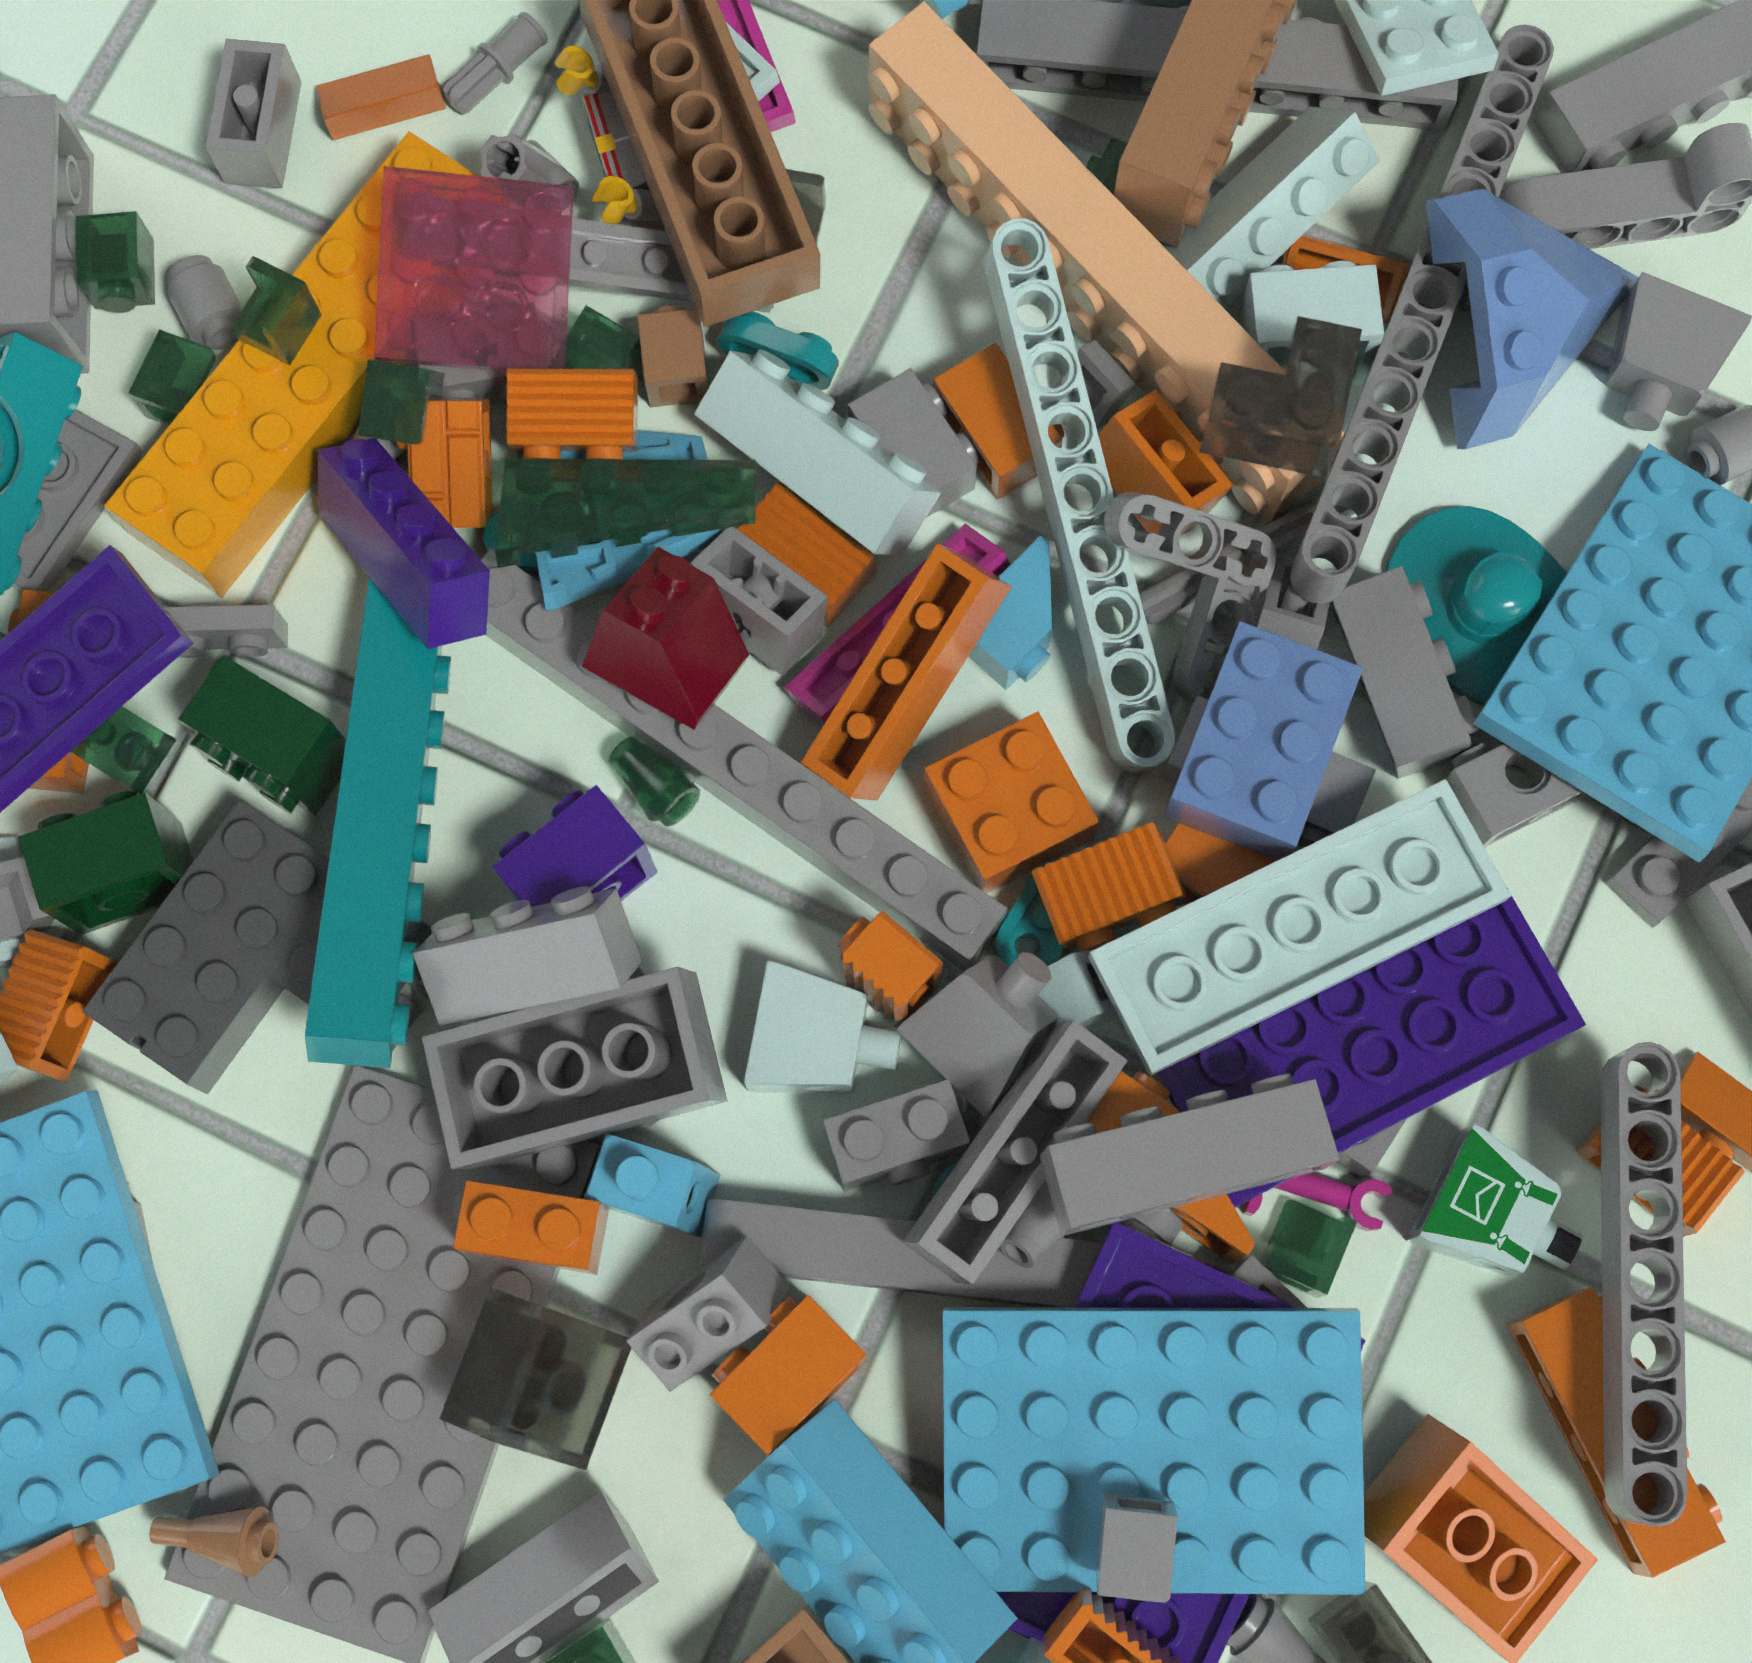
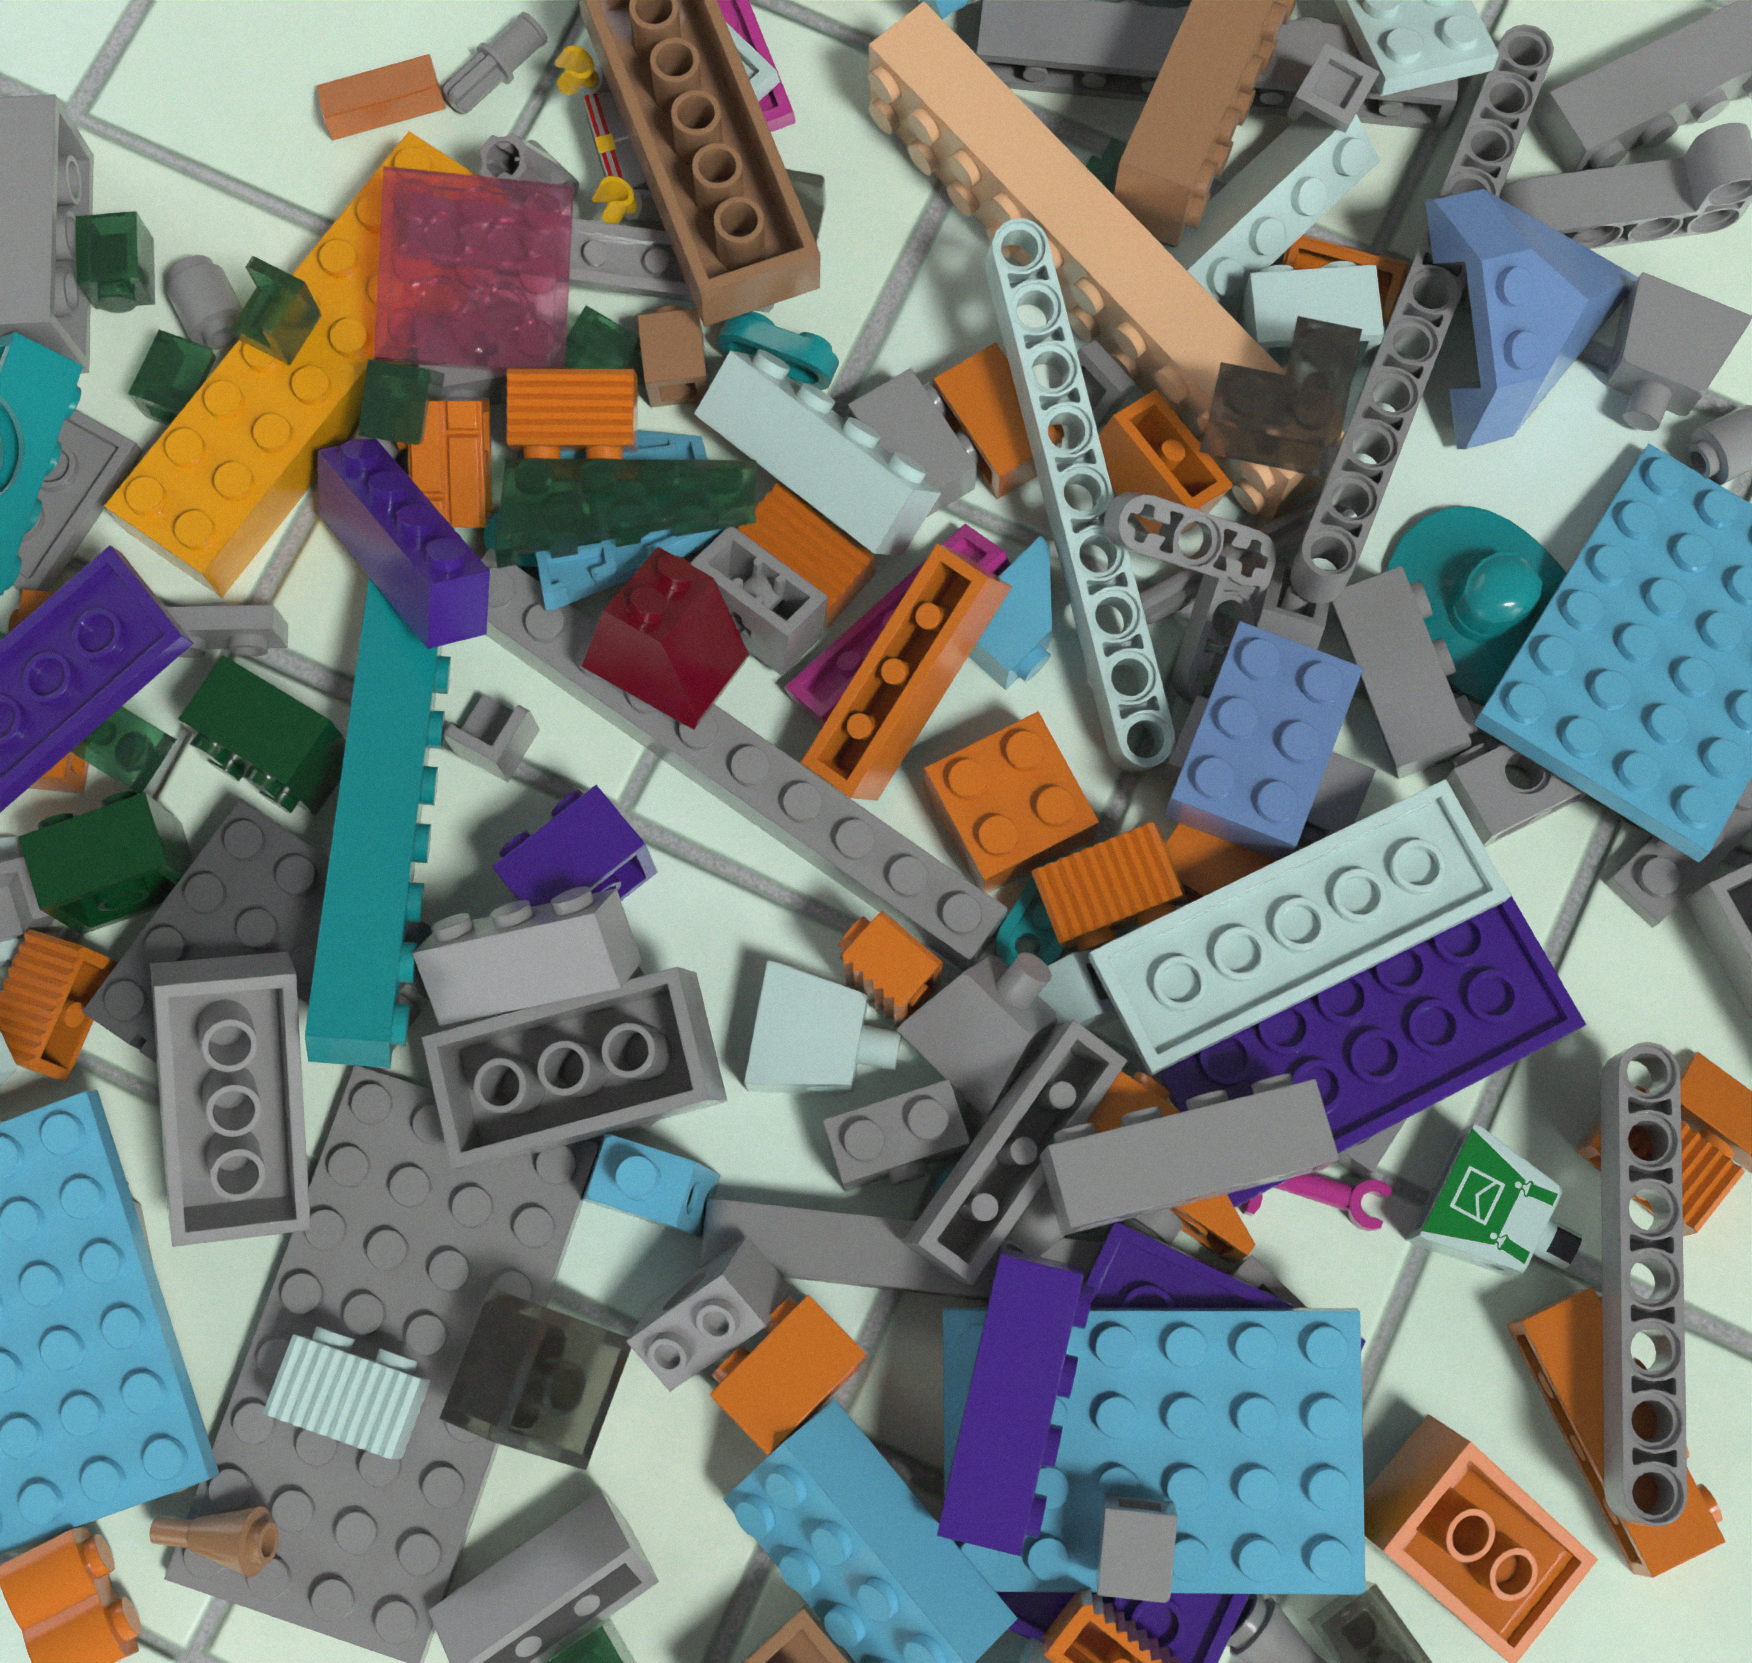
light grey brick [205,38,302,188] -> none
orange brick [453,1180,609,1275] -> none
clear green cone [608,736,700,827] -> none
clear green panel [1260,1200,1357,1298] -> none
none -> light grey brick [150,952,311,1247]
none -> light aqua brick [262,1326,431,1459]
none -> light grey panel [442,694,540,782]
none -> dark purple brick [937,1248,1094,1556]
none -> light grey panel [1286,42,1380,133]

